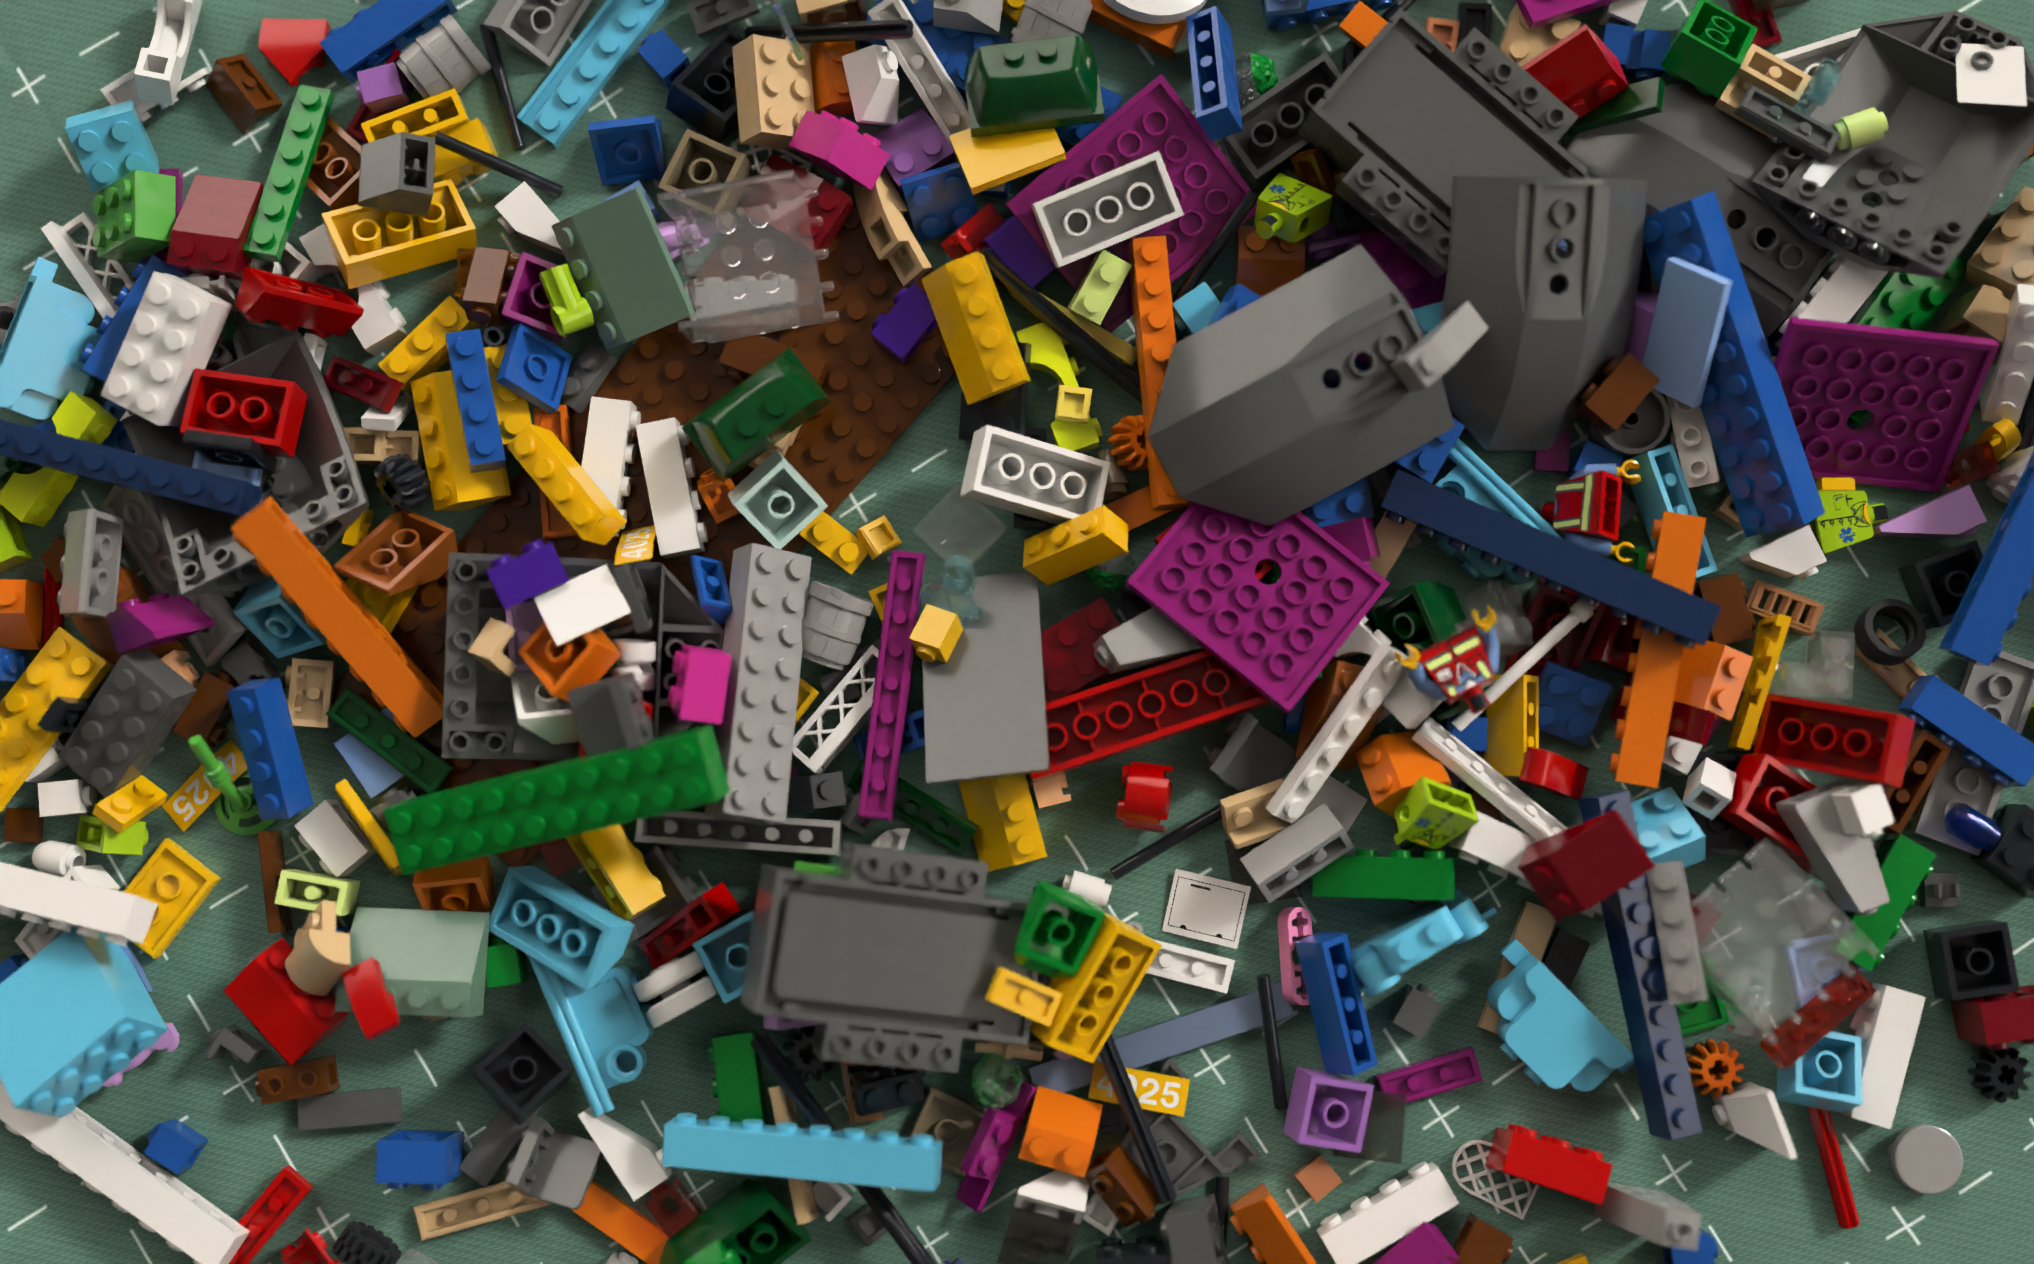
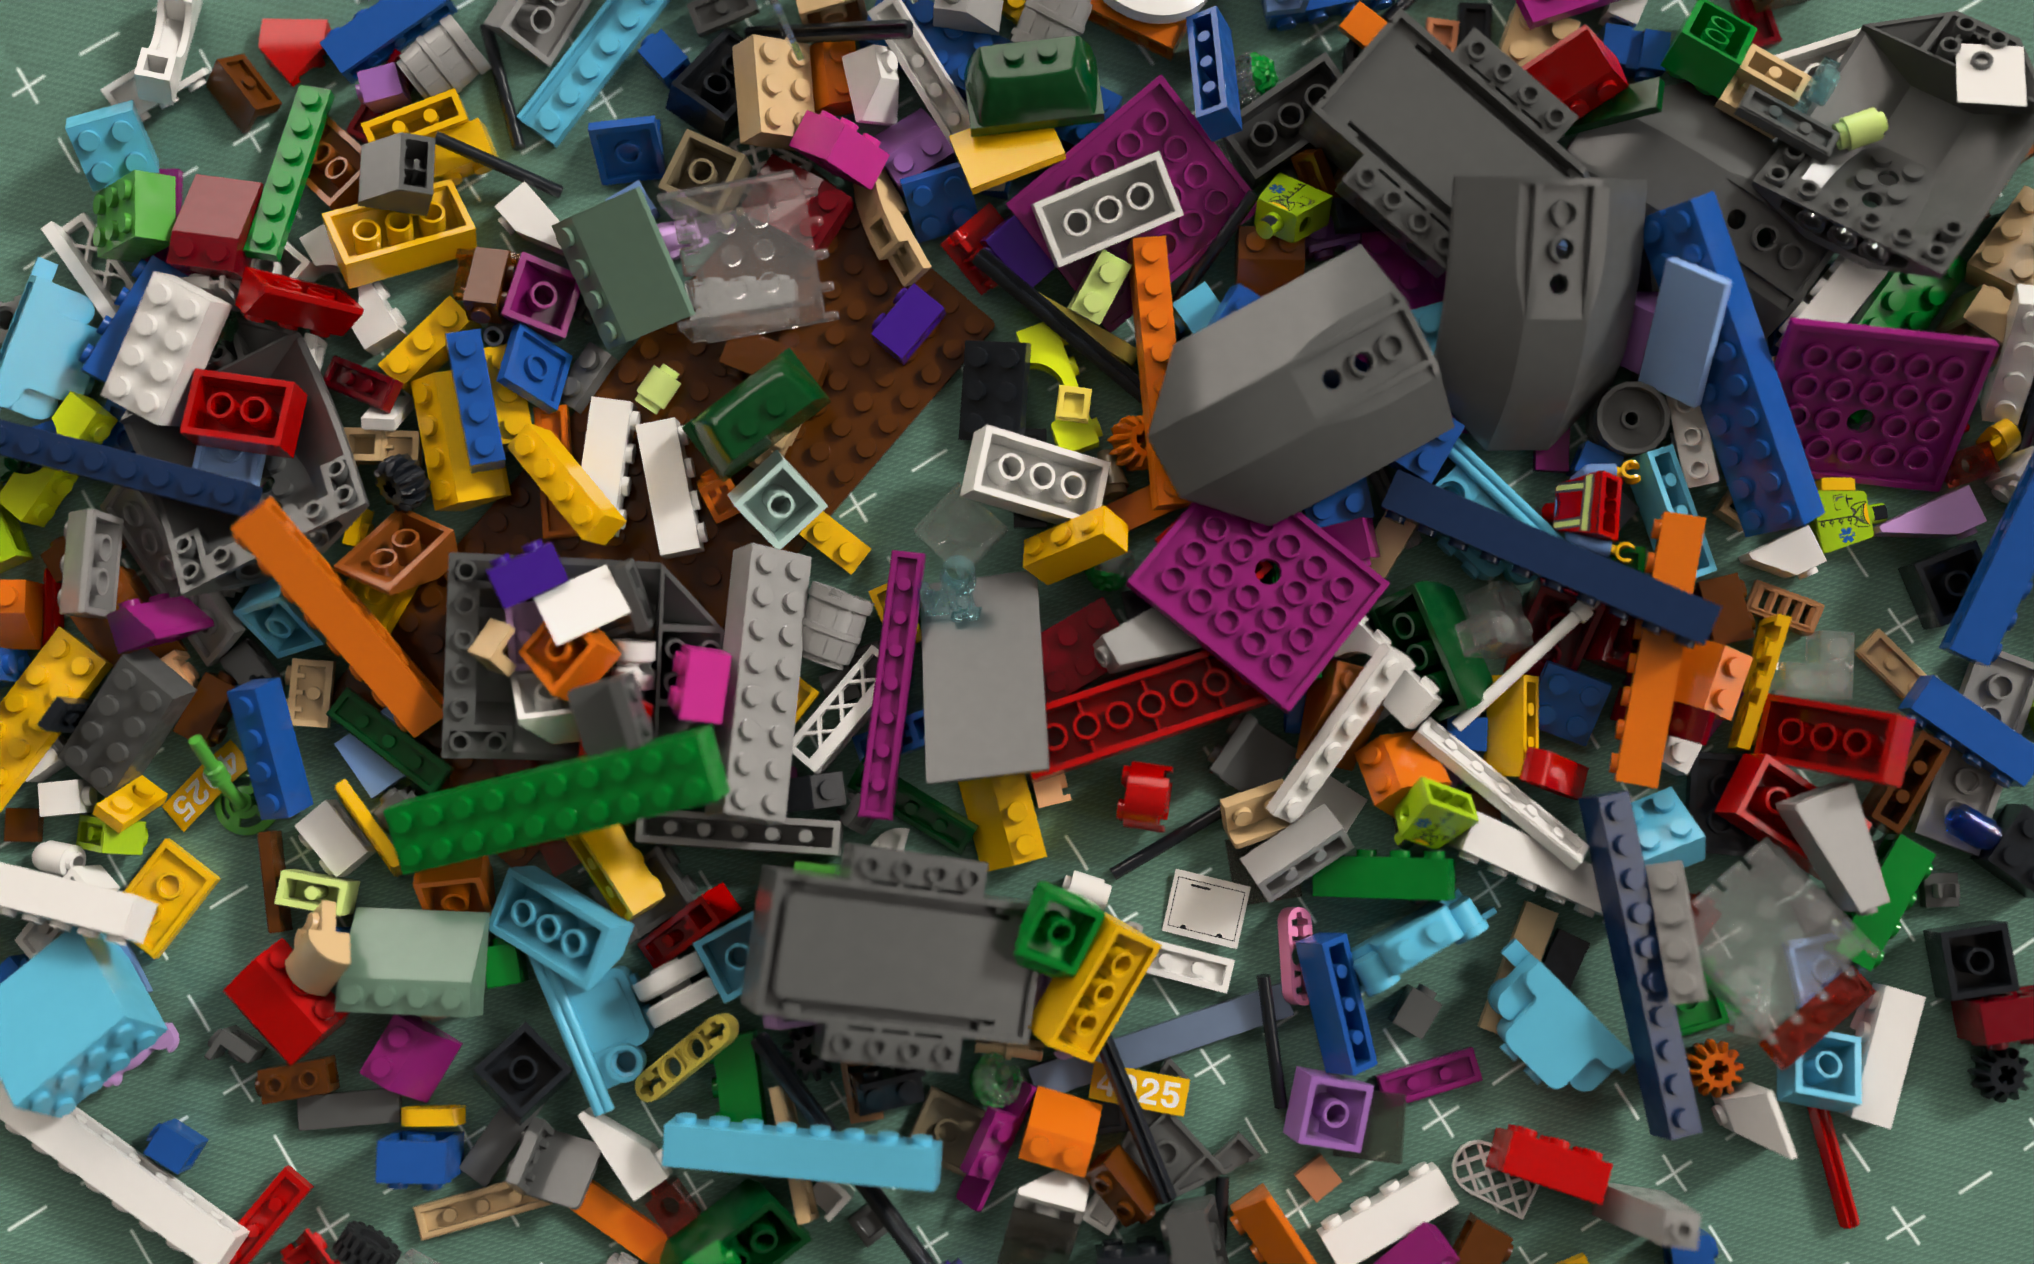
black tile [183,429,278,471] -> none
red slope [342,957,400,1040] -> none
lime piece [538,264,594,336] -> none
yellow sticker [615,525,656,565] -> none
blue slope [690,555,733,625] -> none
yellow tile [855,515,902,560] -> none
yellow brick [909,604,963,663] -> none
yellow slope [921,251,1031,405] -> none
yellow plate [985,966,1063,1027] -> none
light grey slope [1390,301,1488,393] -> none
torso [1394,605,1500,714] -> none
dark red slope [1518,809,1655,922] -> none
reddish brown brick [1576,353,1660,436] -> none
white brick [1682,757,1736,820] -> none
white brick [1831,782,1894,839] -> none
black tyre [1854,598,1926,666] -> none
light grey tile [1888,1123,1963,1195] -> none
none -> magenta slope [359,1014,463,1103]
none -> yellow beam [401,1105,466,1127]
none -> yellowish green brick [634,363,682,415]
none -> light yellow beam [635,1013,739,1102]

